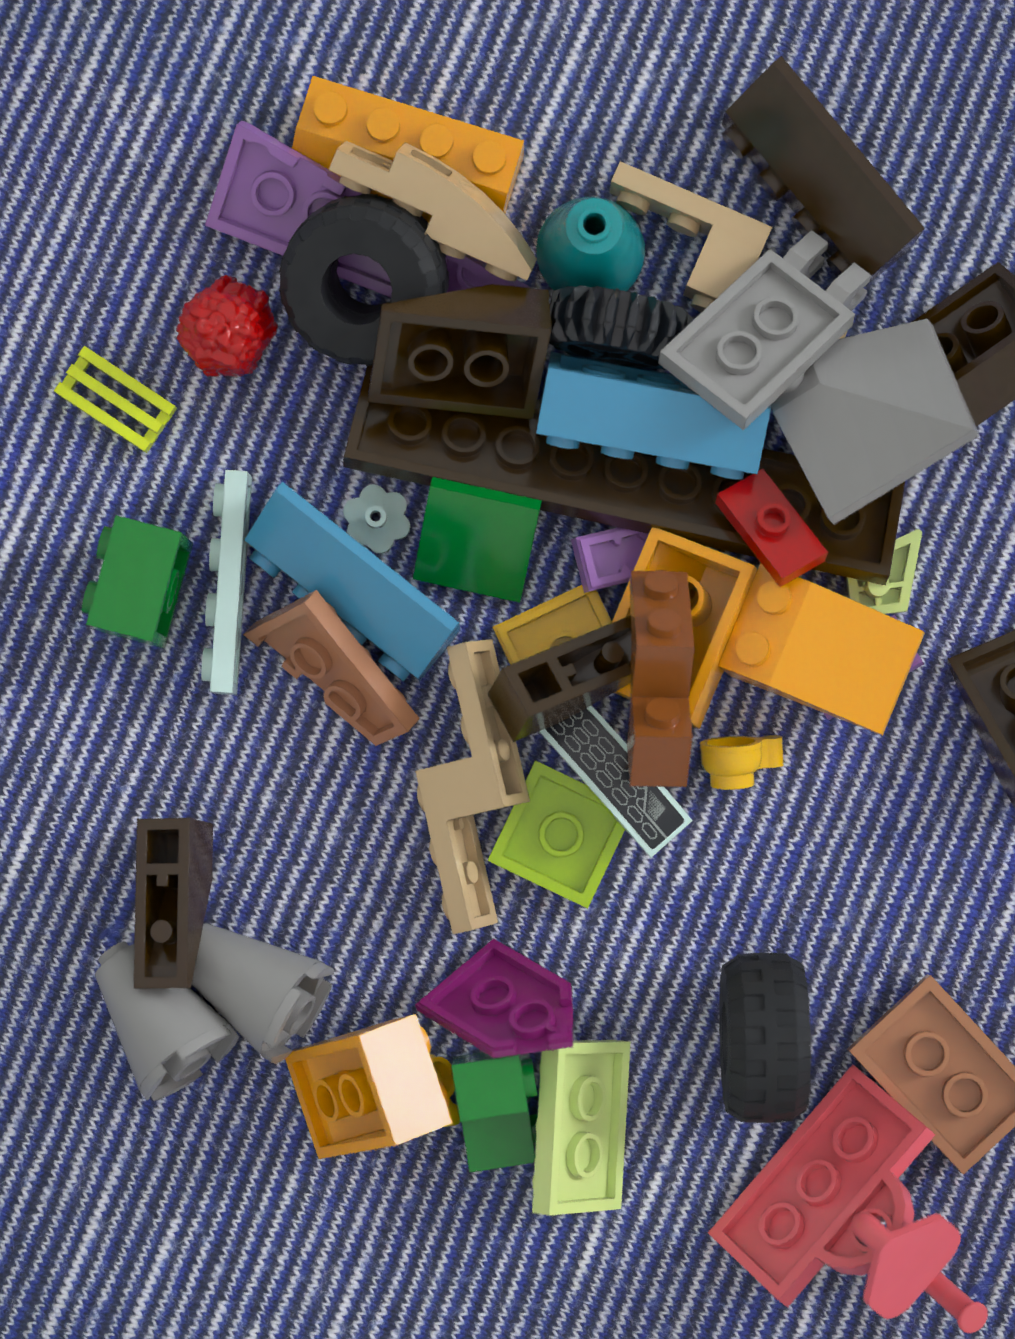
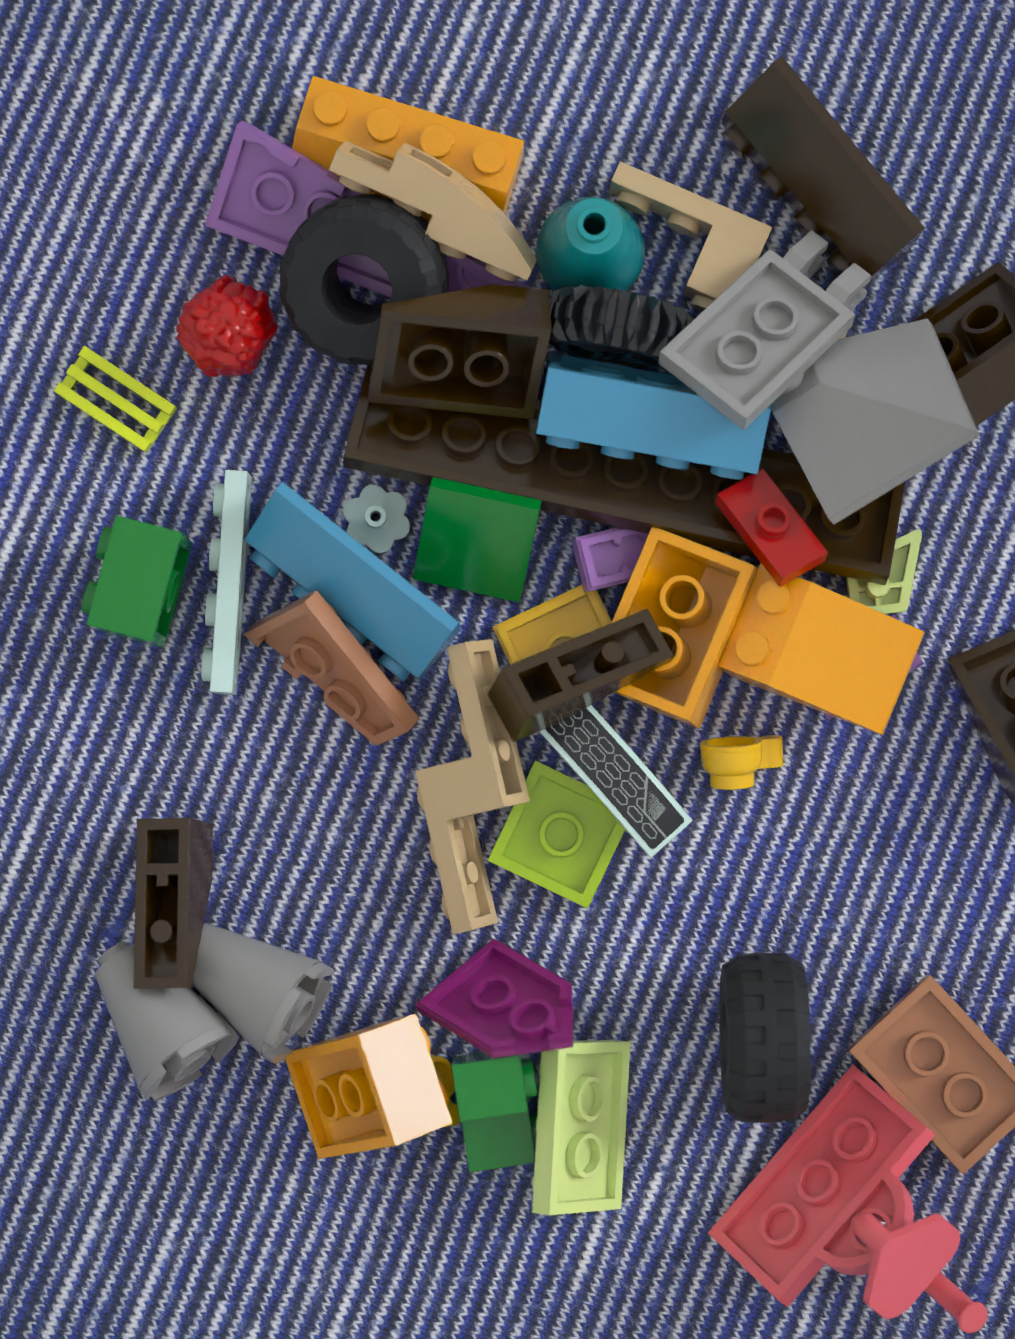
dark orange arch [627,570,695,787] -> none

